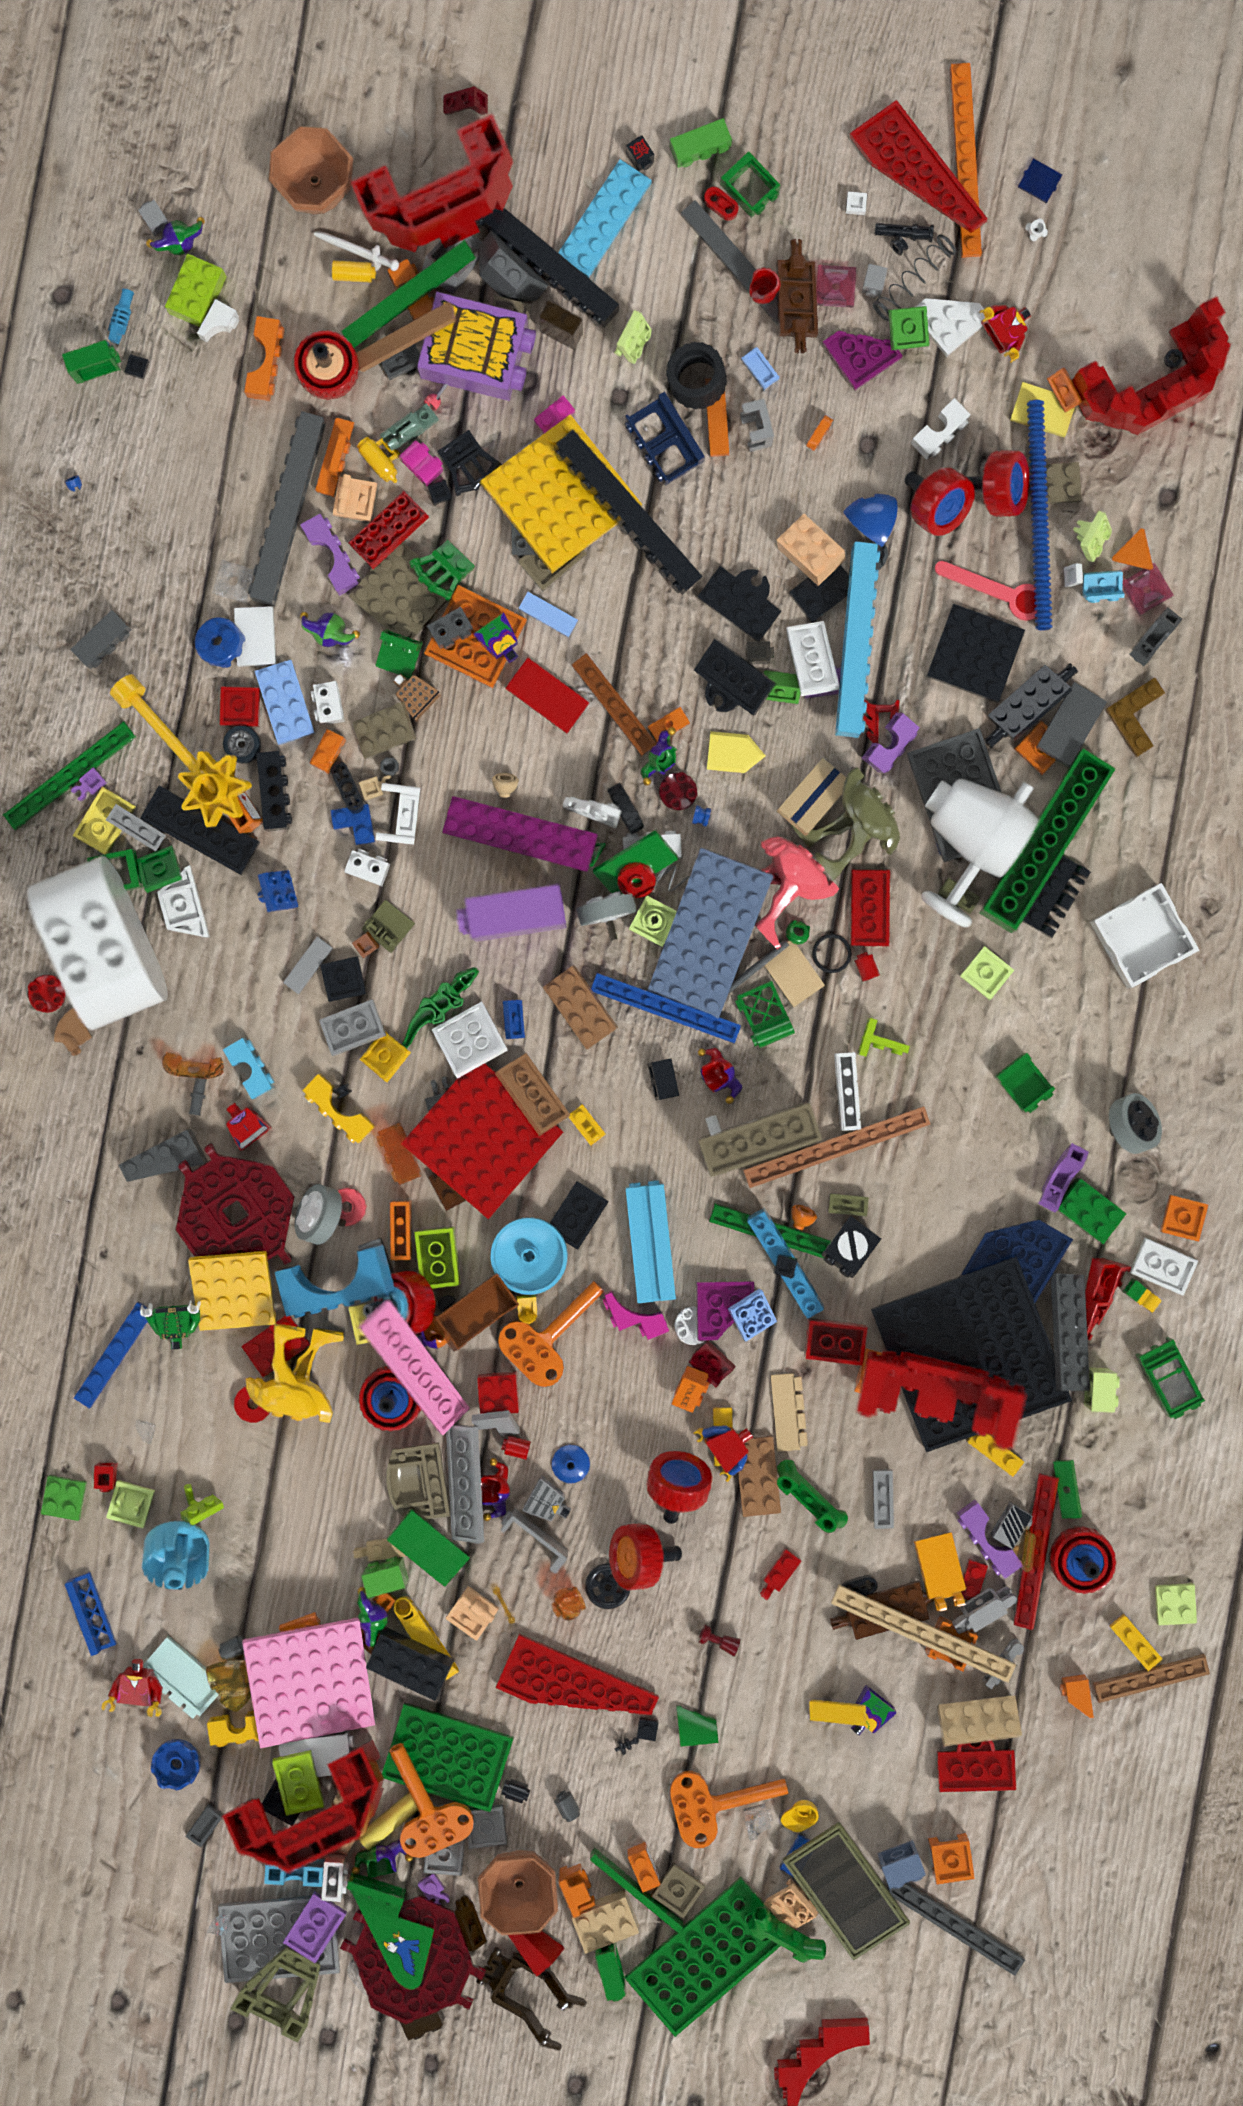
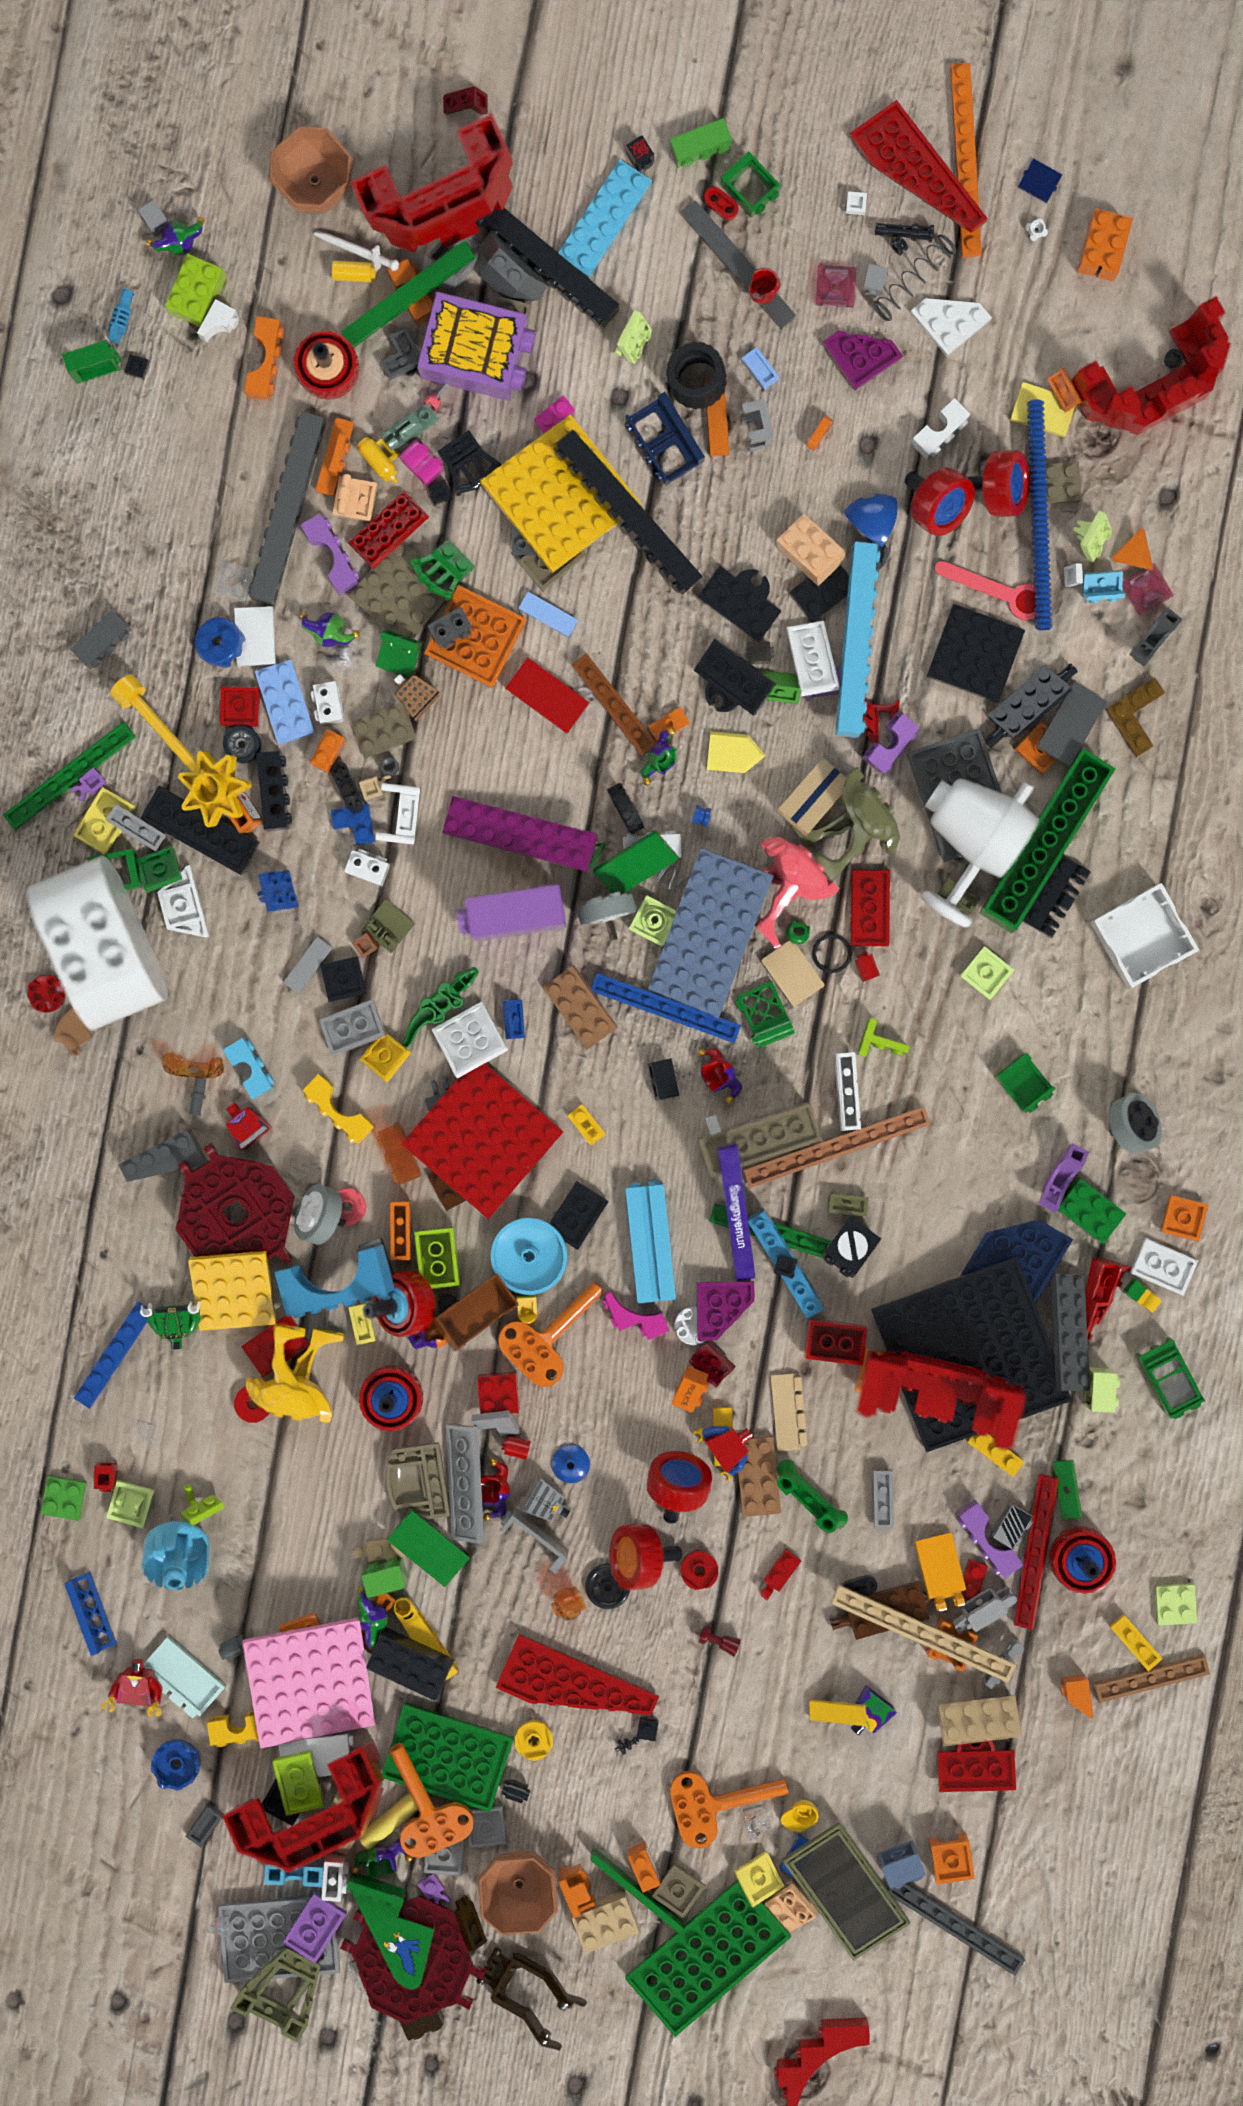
blue hinge [65,475,82,492] -> none
clear yellow brick [206,1660,252,1712] -> none
black bush [333,1083,352,1100] -> none
medium nougat tile [356,301,456,372] -> none
bright pink plate [358,1300,470,1435] -> none
light nougat plate [445,1586,499,1641] -> none
torso [474,613,518,663] -> none
red wedge [478,1892,565,1977] -> none
tan brick [492,773,519,798] -> none
clear yellow hinge [493,1587,515,1624] -> none
medium nougat plate [495,1053,570,1136] -> none
dark brown brick [539,300,583,350] -> none
dark grey brick [554,1791,580,1822] -> none
white plate [563,797,621,829] -> none
green window [595,1942,626,2002] -> none
red tile [618,863,656,898] -> none
dark red dish [659,772,697,811] -> none
green slope [677,1705,719,1747] -> none
light blue tile [728,1289,777,1341] -> none
dark grey piece [729,940,790,993] -> none
green plate [748,1906,826,1963] -> none
reddish brown plate [776,239,818,354] -> none
orange brick [791,1205,817,1230] -> none
bright green plate [888,306,929,350] -> none
red torso [979,305,1031,363] -> none
clear yellow tile [1022,1530,1036,1572] -> none
none -> yellow plate [515,1720,553,1761]
none -> red plate [680,1550,718,1590]
none -> dark purple tile [718,1144,756,1282]
none -> light yellow tile [733,1851,785,1907]
none -> orange piece [1077,208,1133,282]

